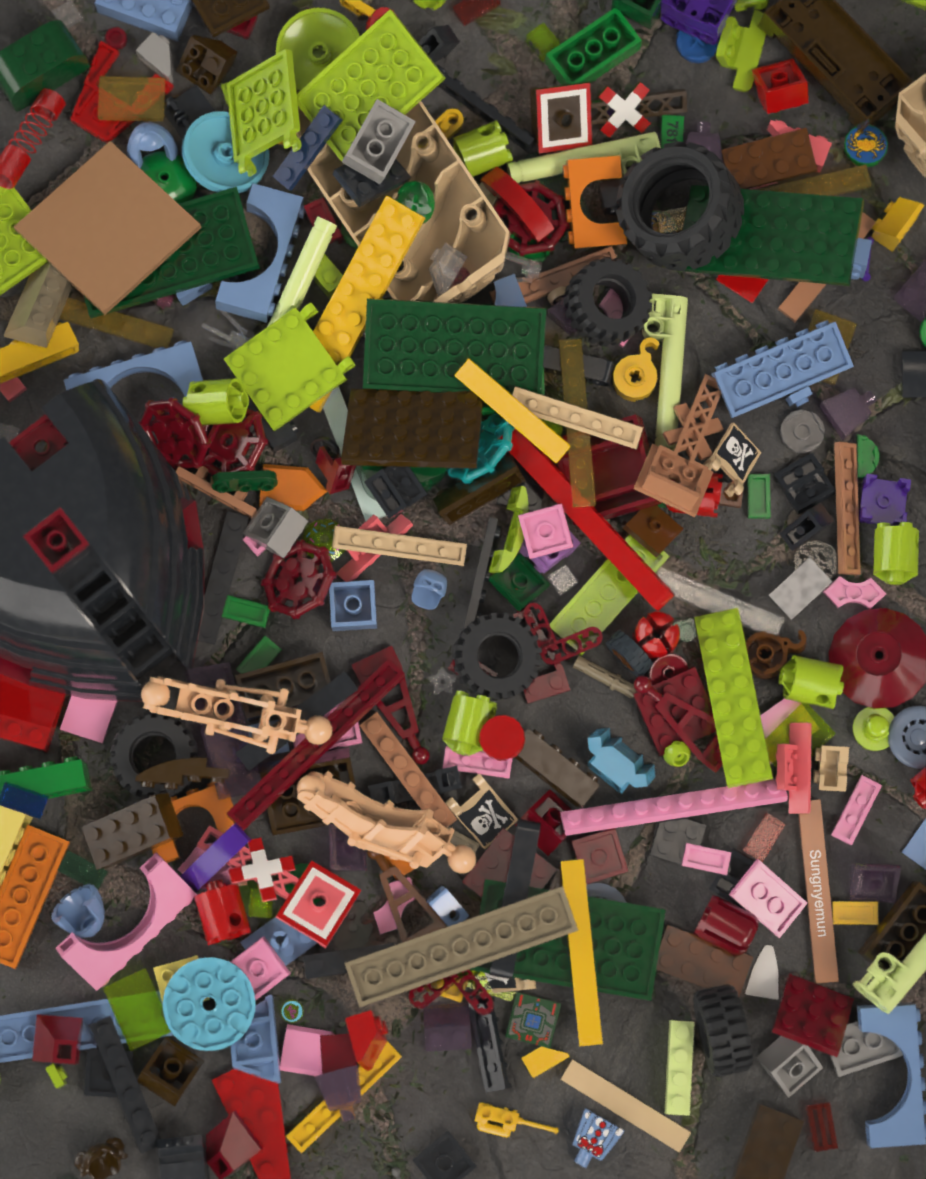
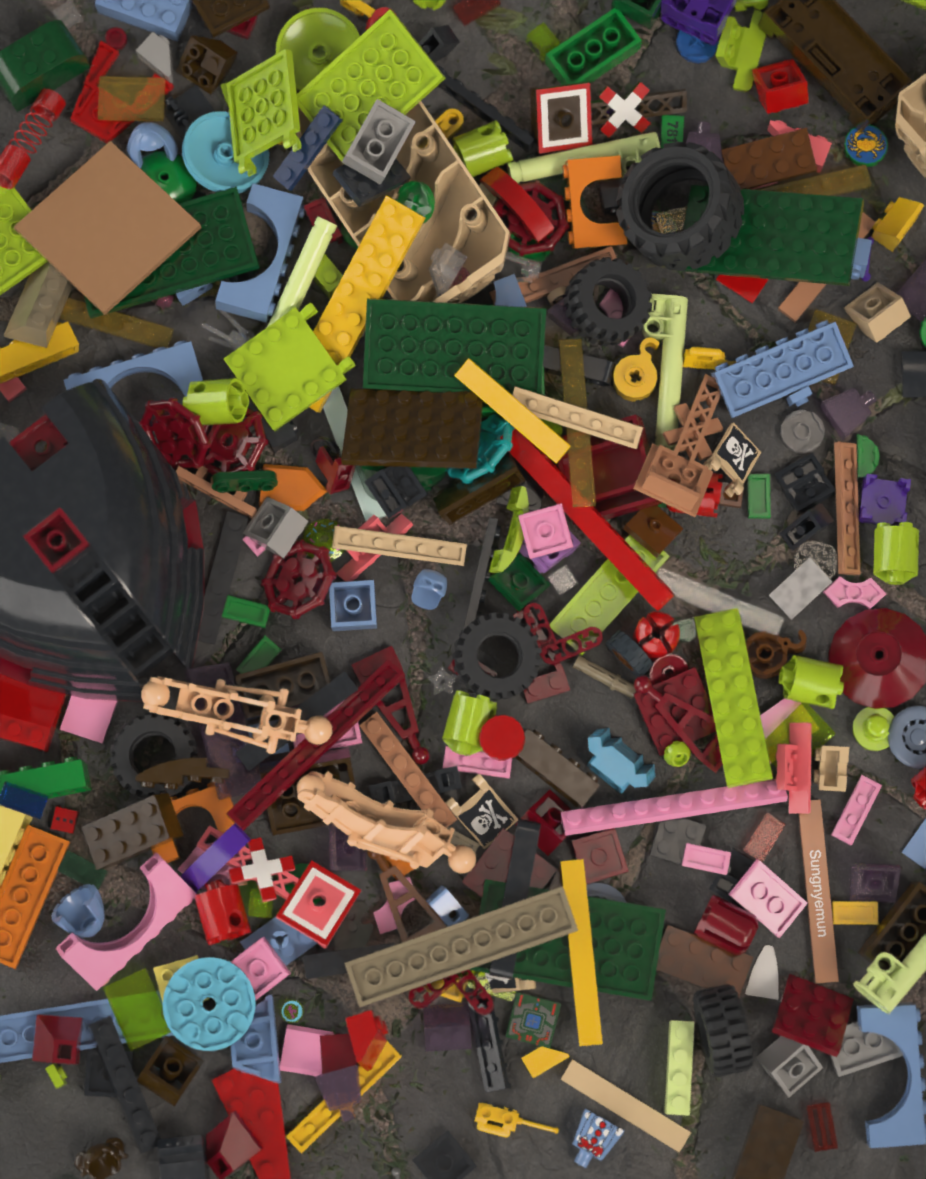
none -> red tile [50,807,79,834]
none -> yellow piece [683,347,736,370]
none -> tan slope [844,282,911,343]

